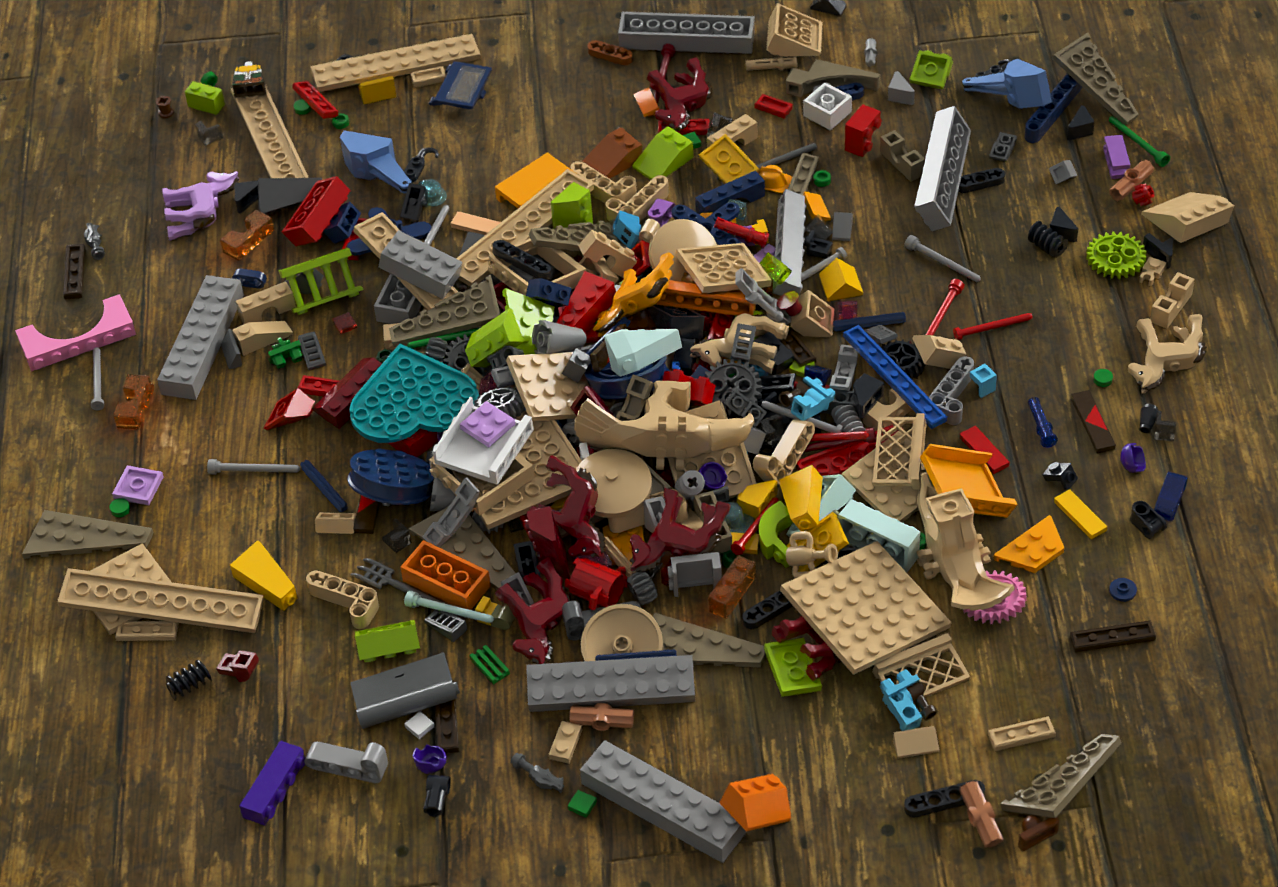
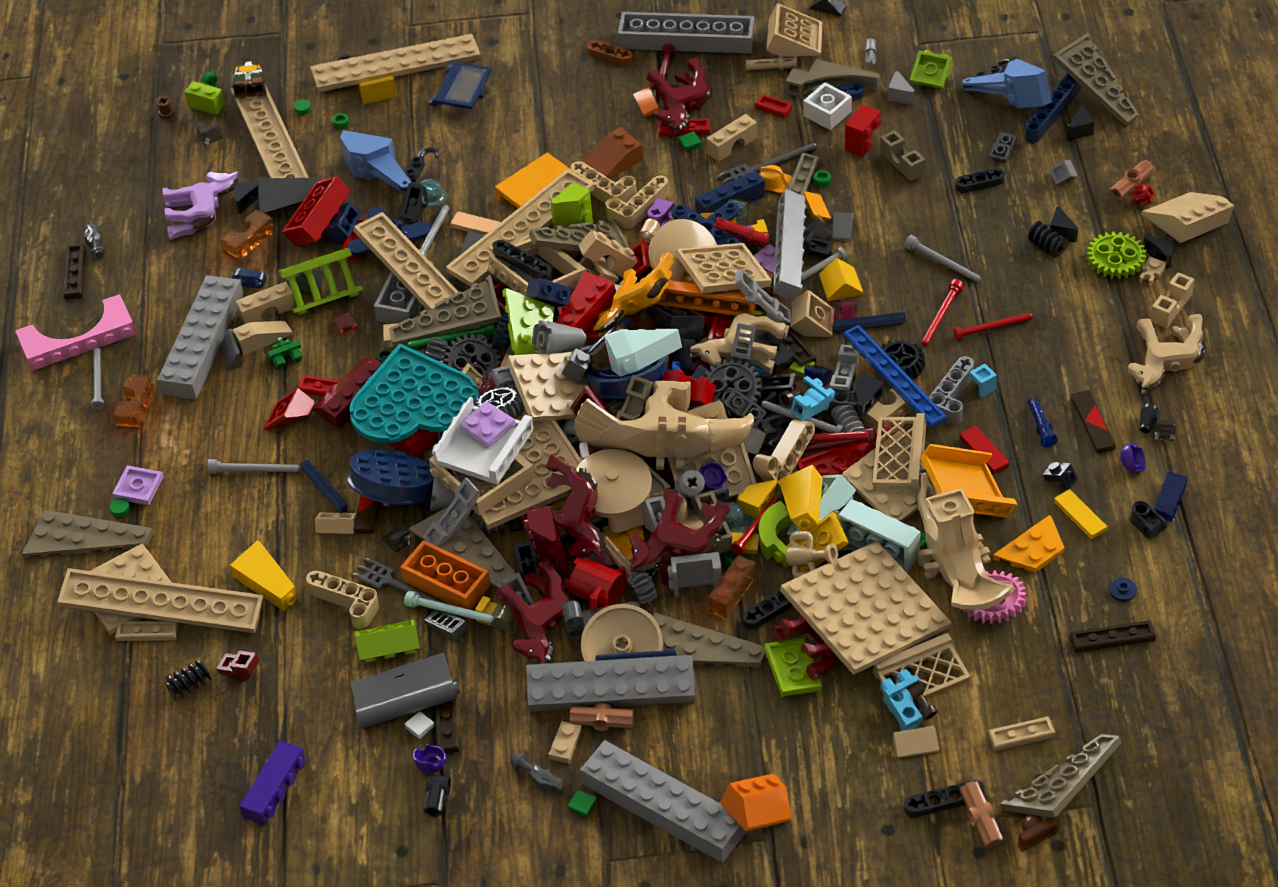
red tile [292,81,339,119] -> none
dark grey slope [298,331,326,370] -> none
light grey beam [304,742,388,783] -> none
light grey brick [379,230,463,299] -> none
tan tile [410,66,446,88] -> none
lime slope [465,308,524,367] -> none
green tile [469,645,510,685] -> none
dark grey piece [487,346,524,369] -> none
dark azure slope [613,210,641,249] -> none
lime slope [632,127,694,180] -> none
yellow tile [699,134,760,184] -> none
clear smoke panel [706,113,733,137] -> none
clear neon green tile [759,252,792,285] -> none
piece [777,291,802,316] -> none
dark grey slope [865,325,898,344] -> none
tan slope [912,335,966,369] -> none
light grey brick [914,106,971,231] -> none
green tile [1093,369,1113,387] -> none
medium lavender piece [1103,135,1130,179] -> none
green piece [1109,116,1171,167] -> none

